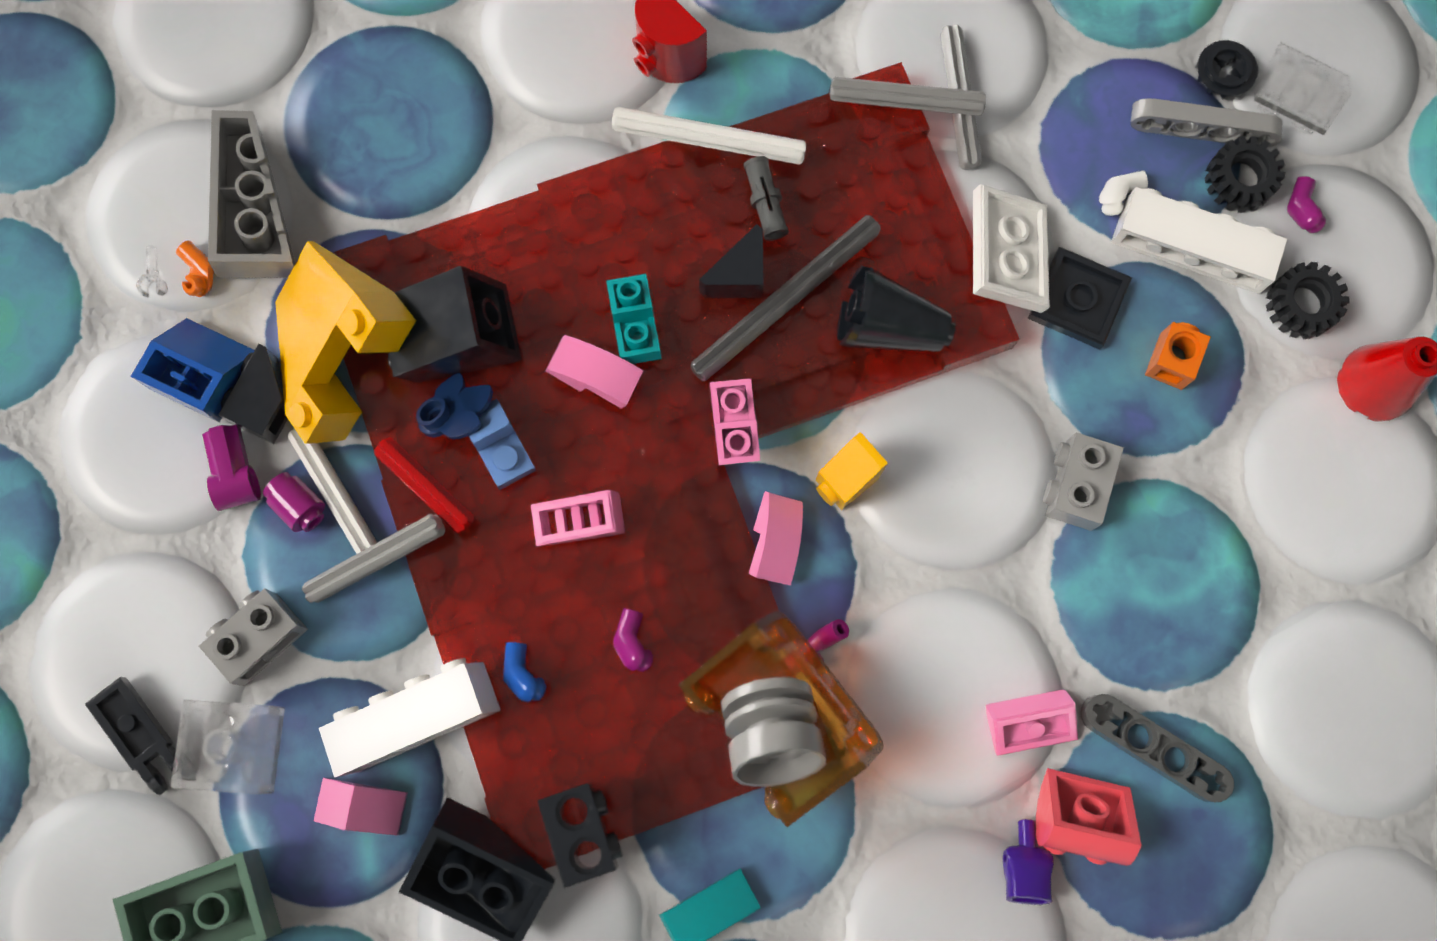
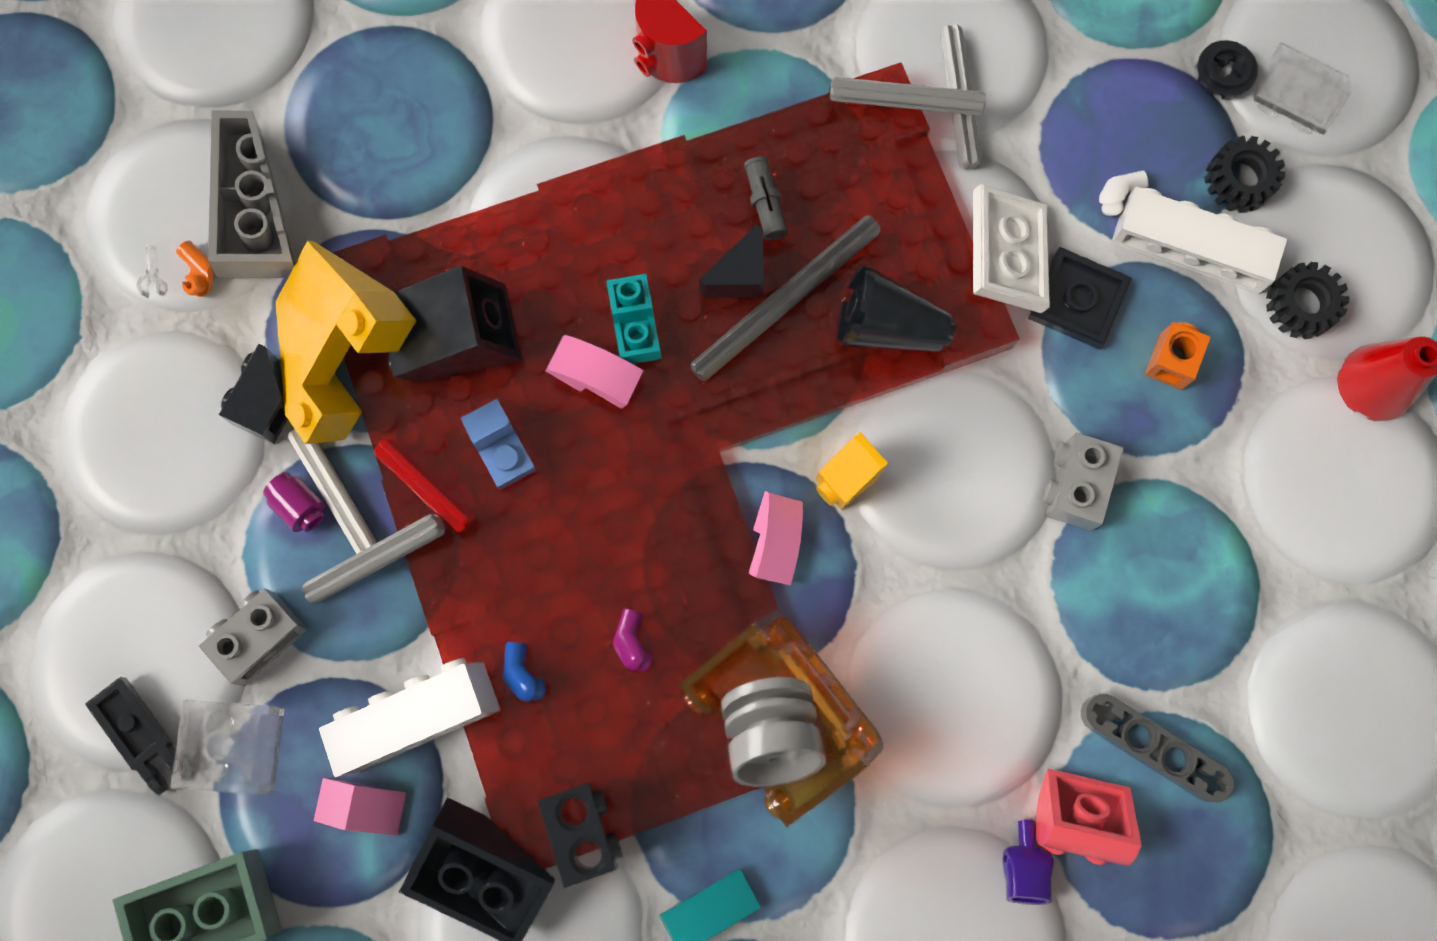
blue slope [131,318,254,423] -> none
magenta piece [202,425,261,511] -> none
dark blue plate [416,373,493,439] -> none
bright pink slope [531,490,625,547] -> none
white axle [612,107,806,164] -> none
bright pink slope [710,378,760,465] -> none
magenta arm [797,619,849,671] -> none
bright pink slope [986,690,1078,756] -> none
light grey beam [1131,98,1283,147] -> none
magenta arm [1287,176,1326,233] -> none

